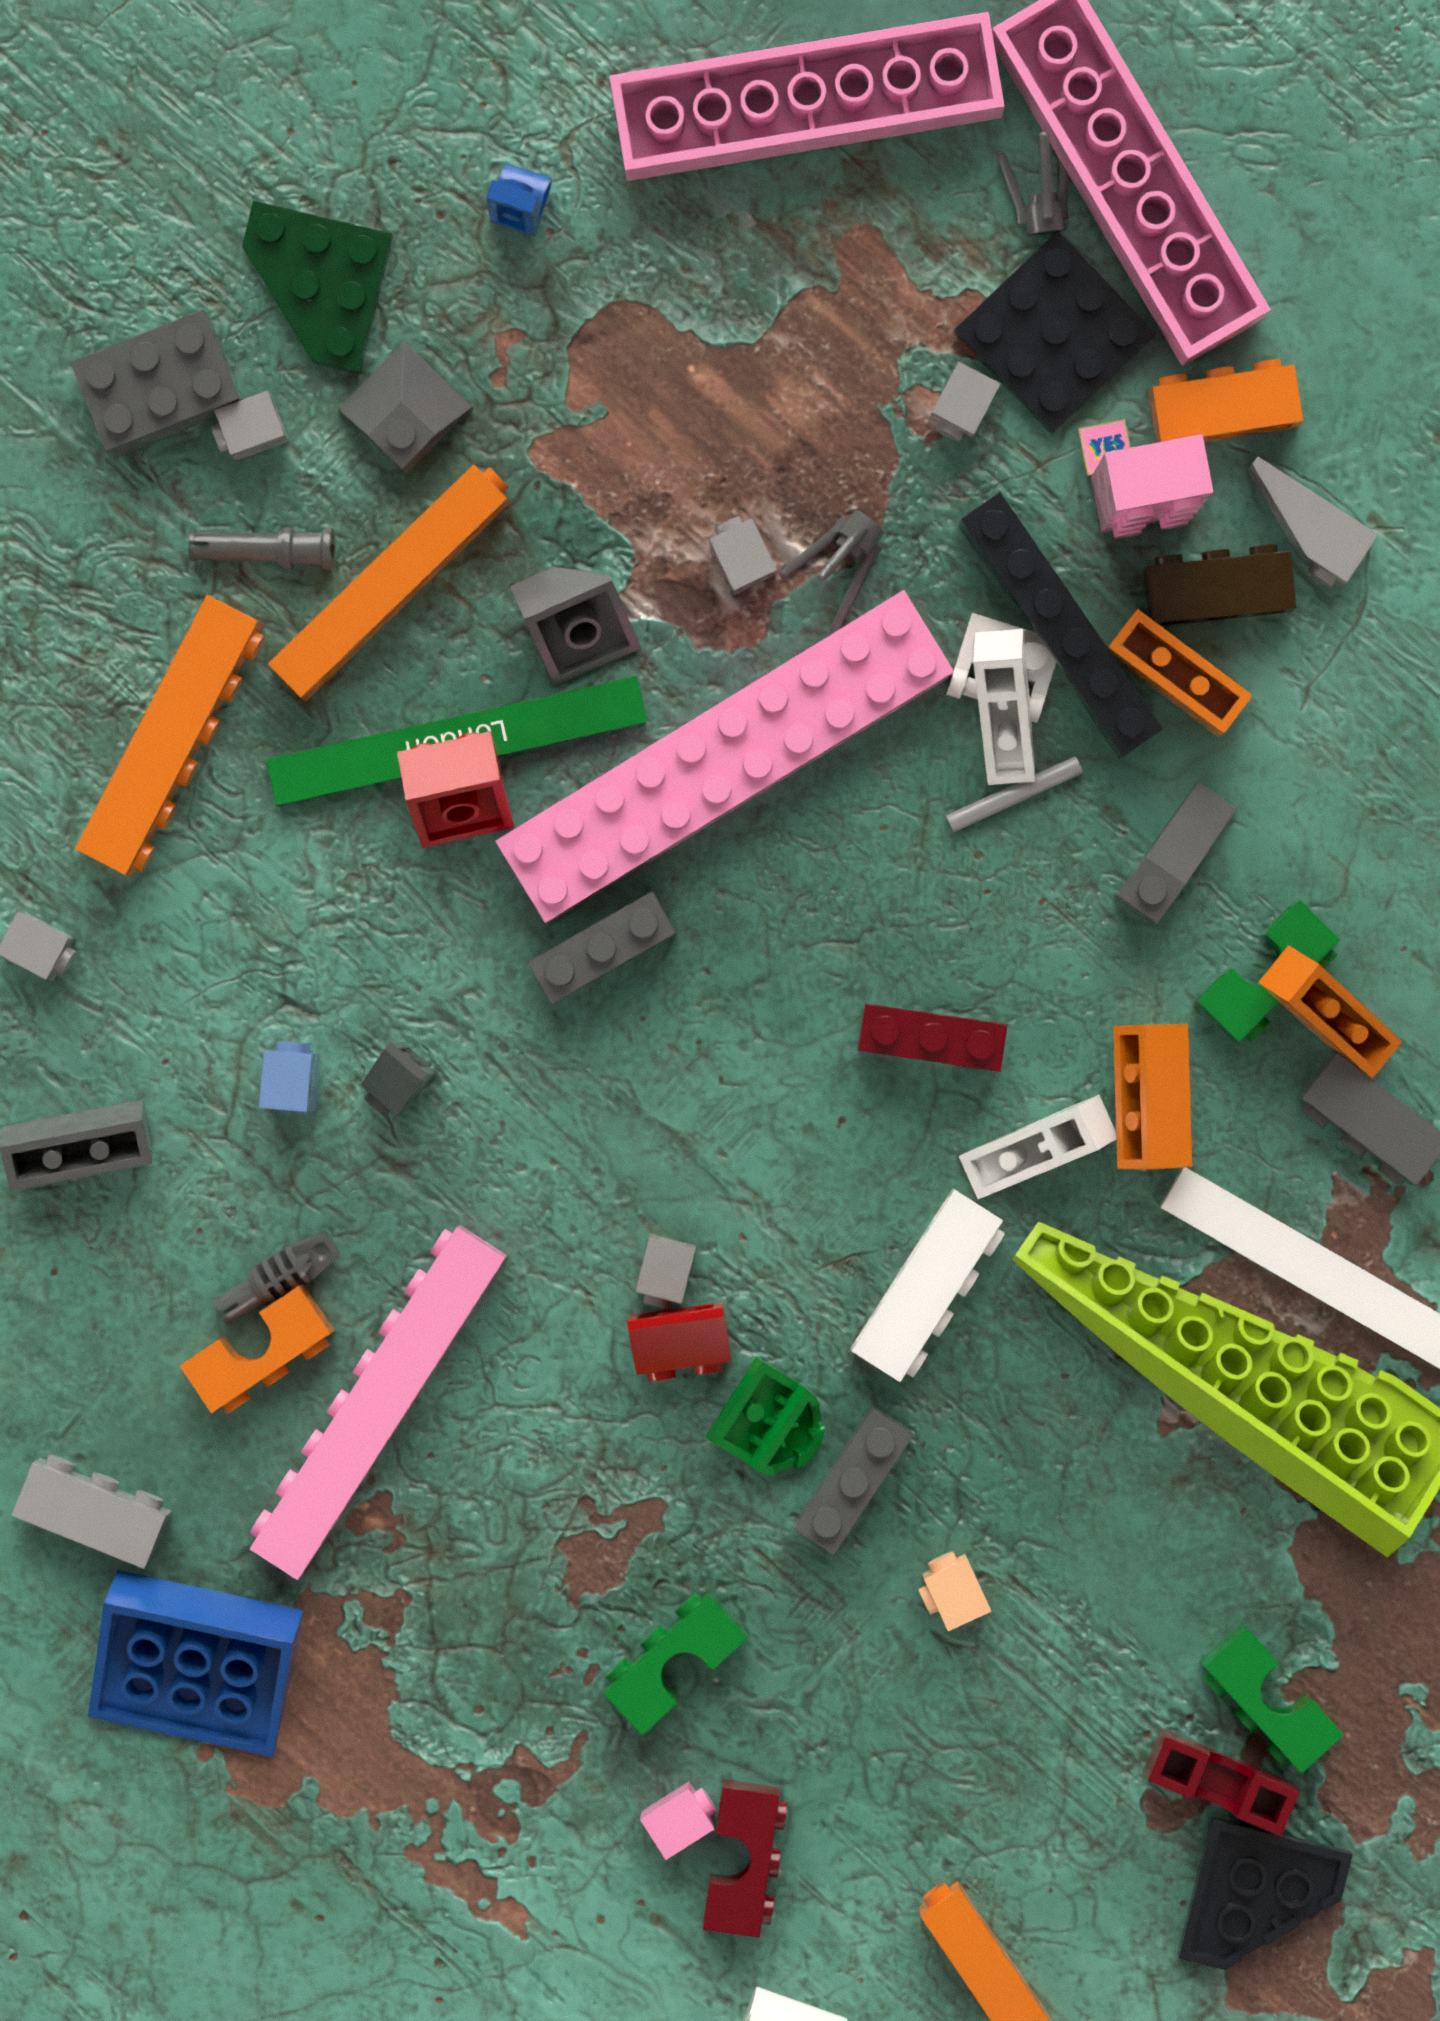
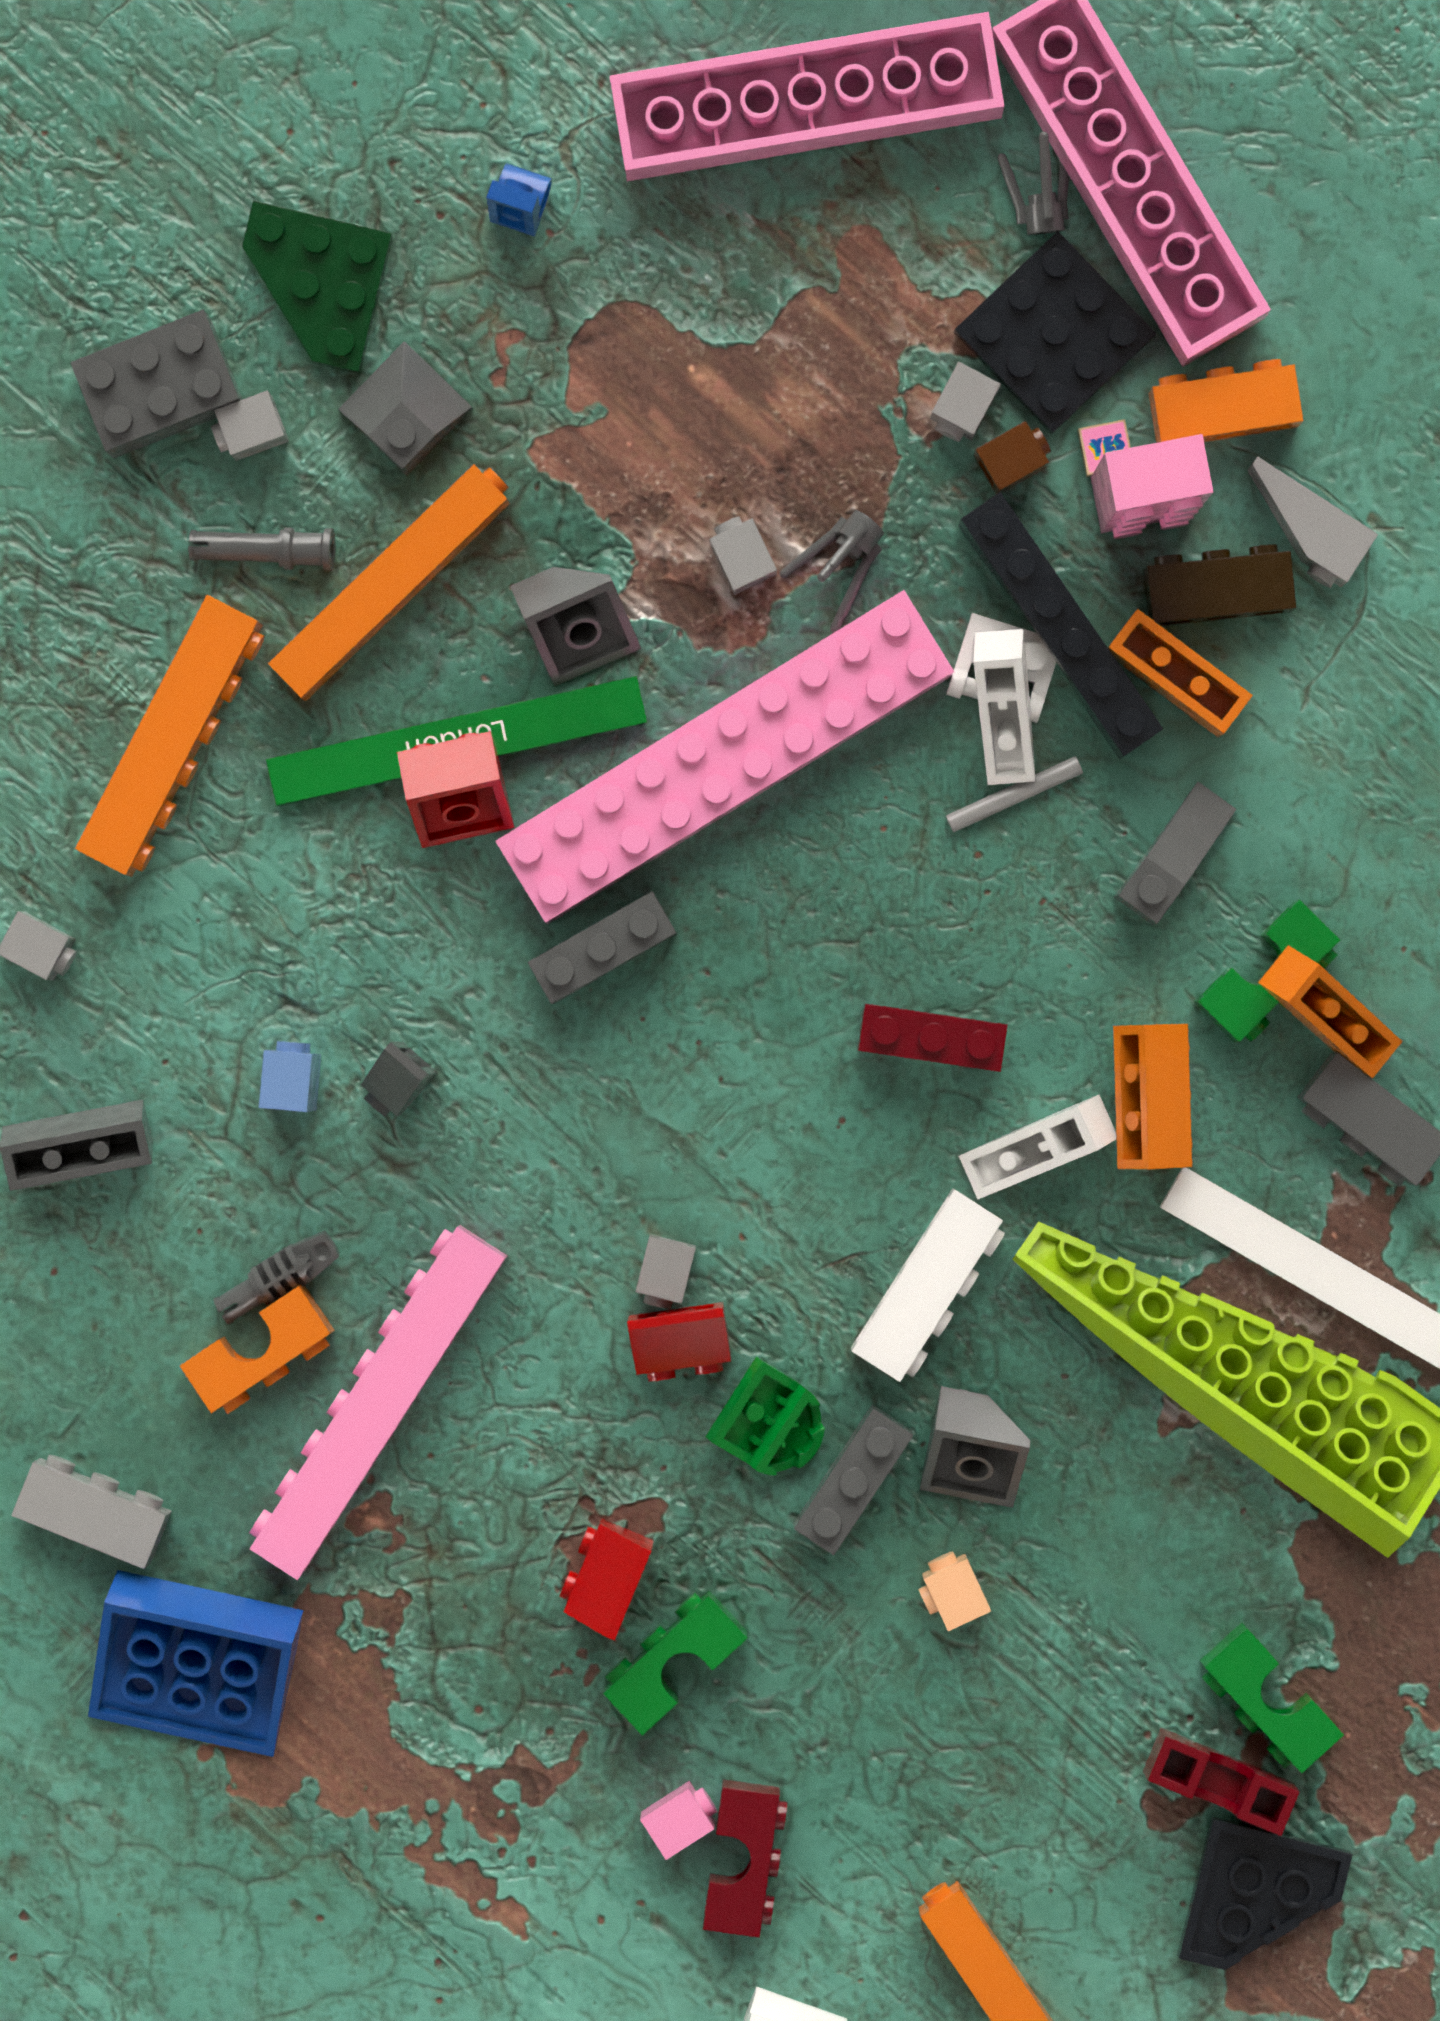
none -> red slope [559,1518,654,1641]
none -> dark grey slope [920,1386,1031,1508]
none -> reddish brown brick [973,421,1051,494]

